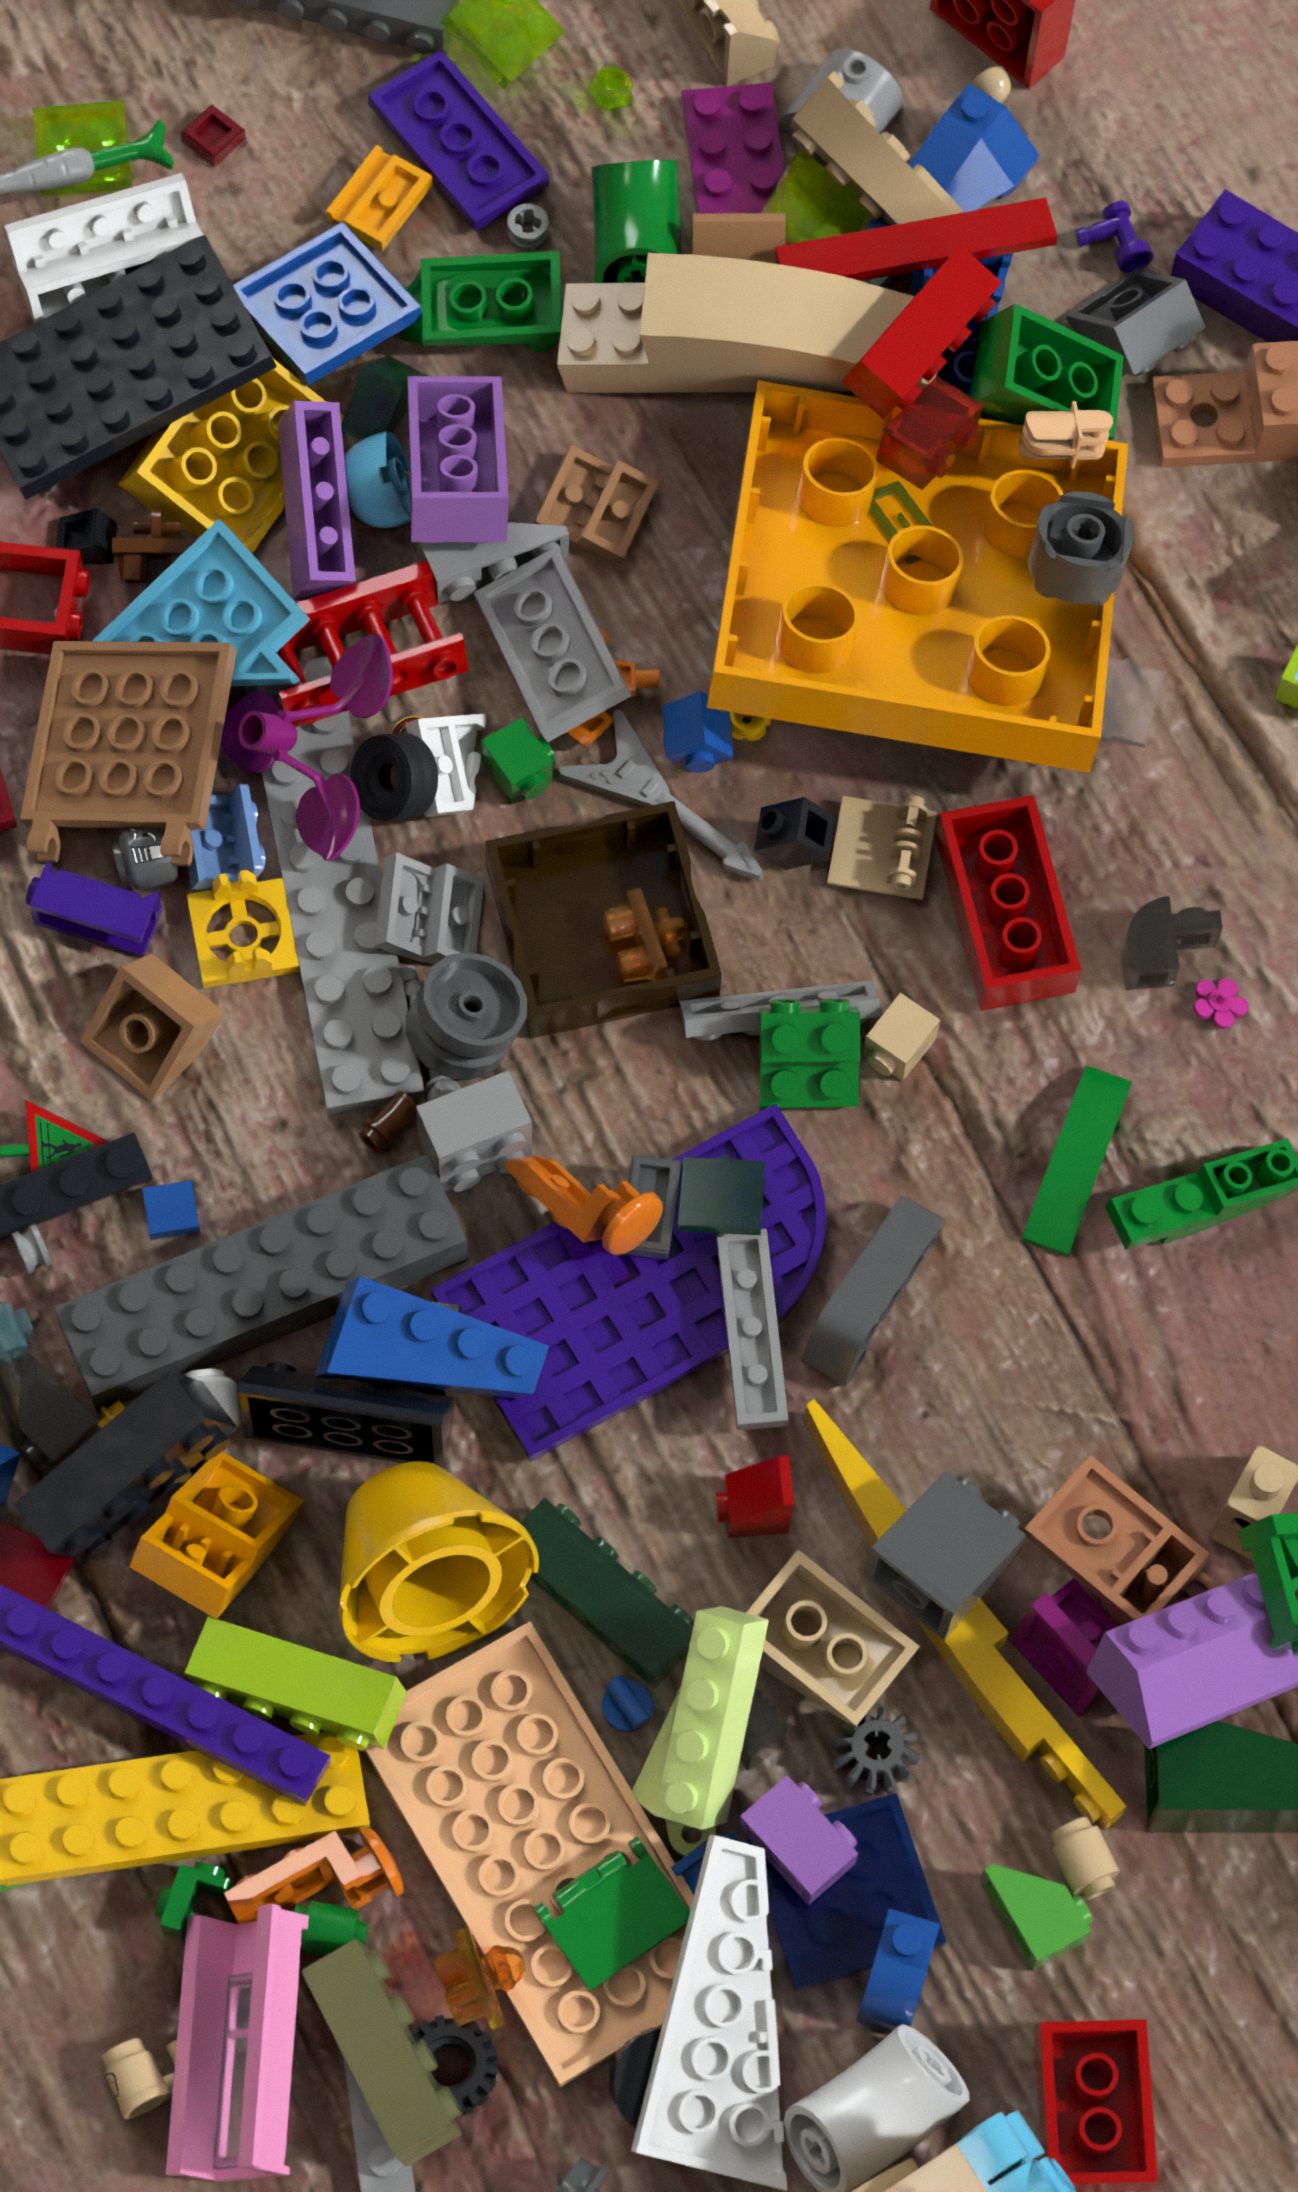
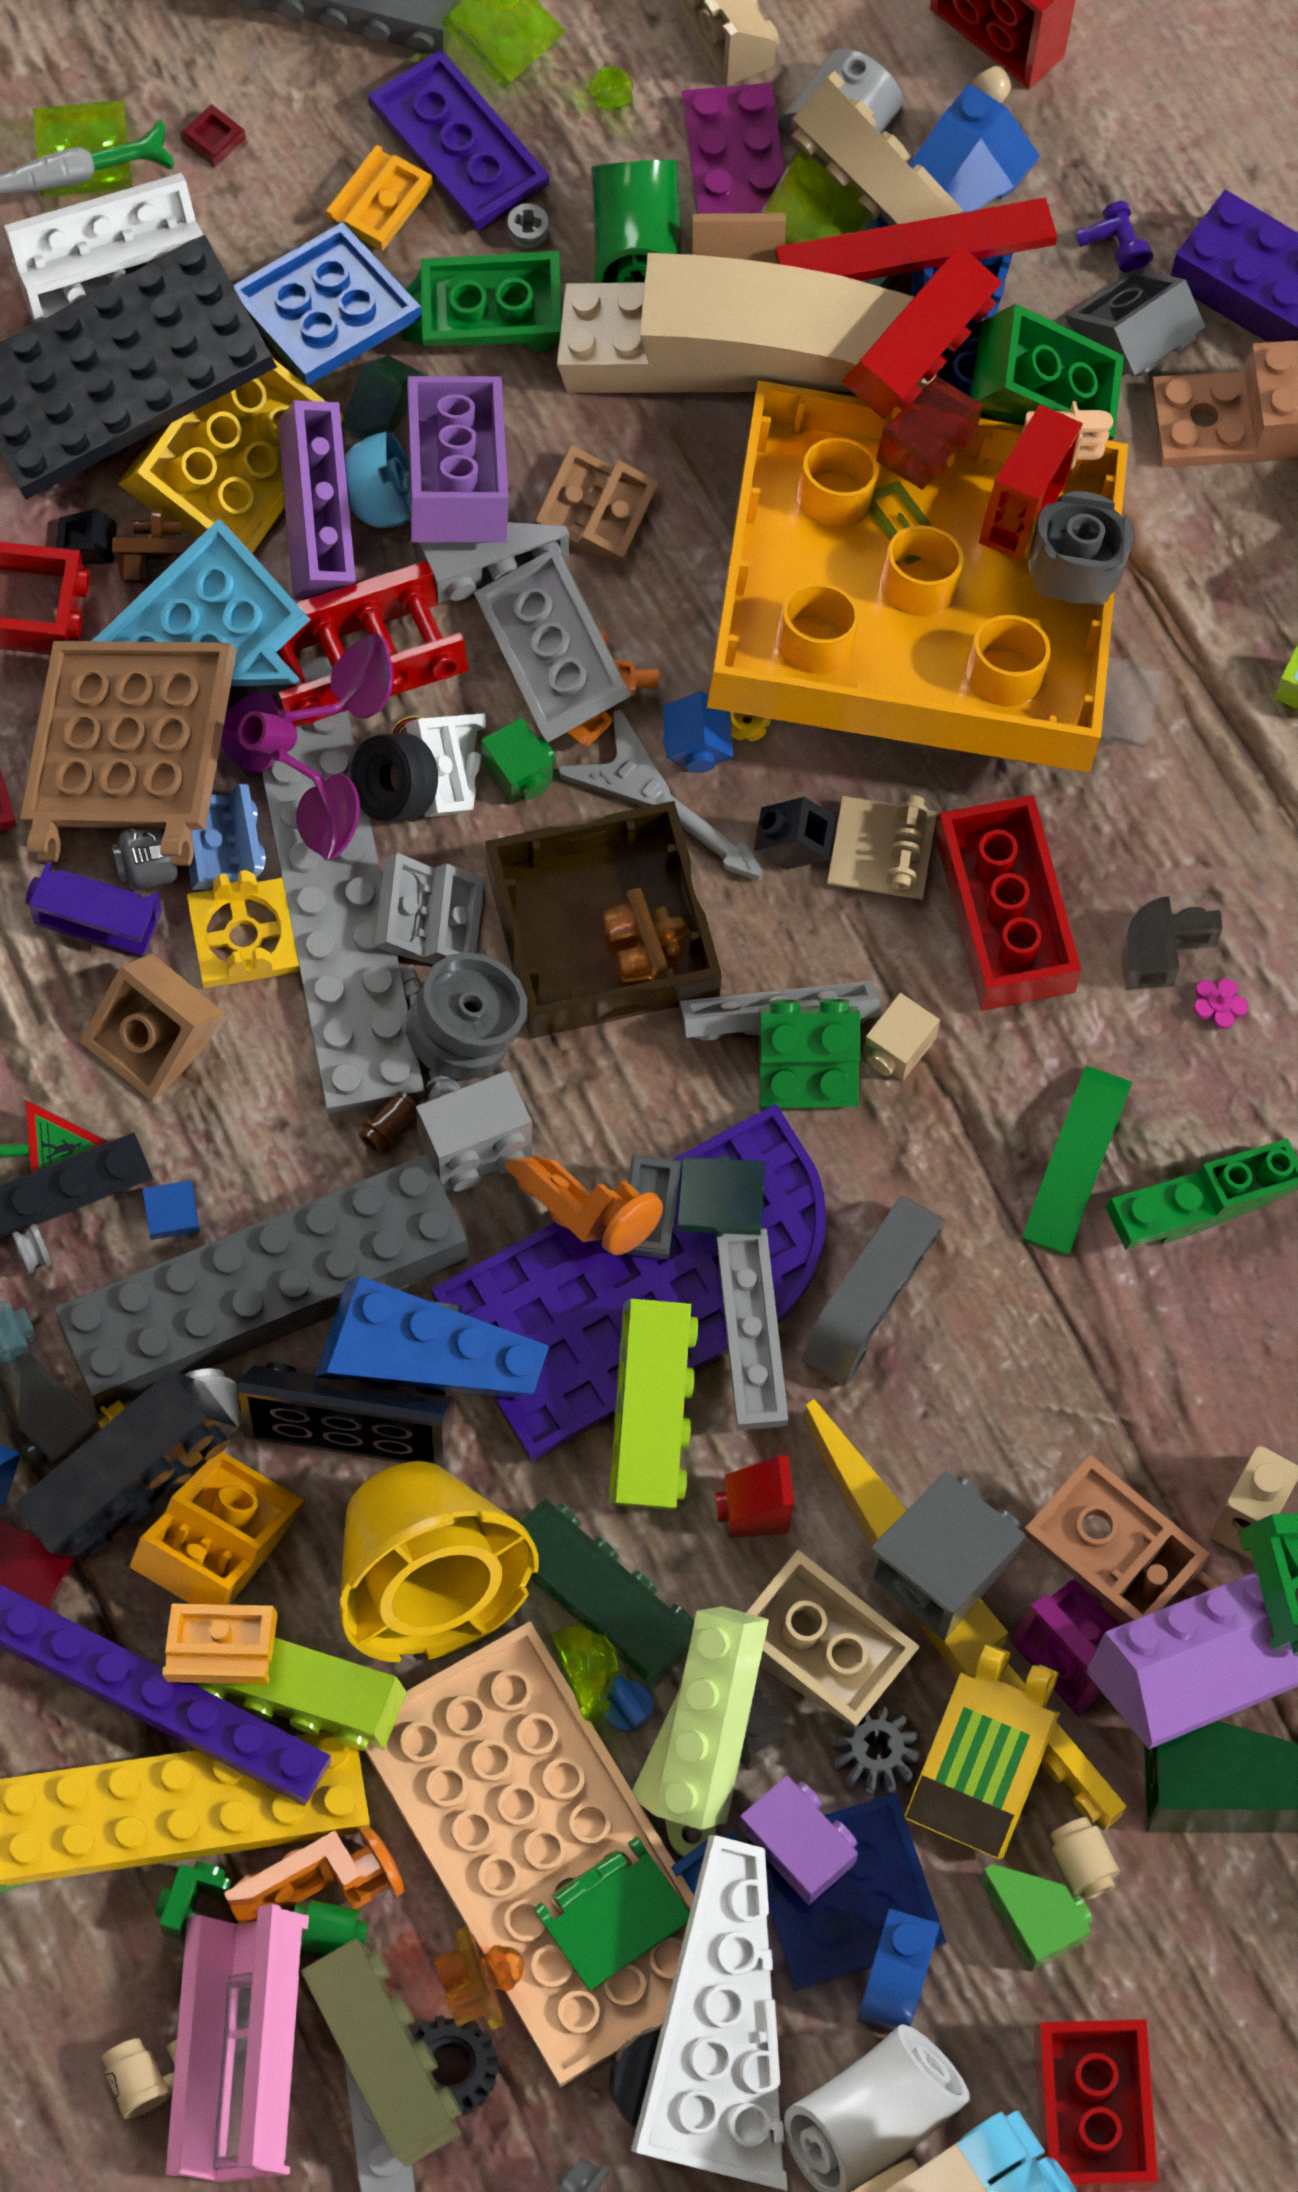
none -> light orange plate [162,1604,277,1685]
none -> clear neon green plate [552,1626,618,1723]
none -> lime brick [608,1299,698,1510]
none -> tile [904,1644,1060,1860]
none -> red window [978,404,1083,562]

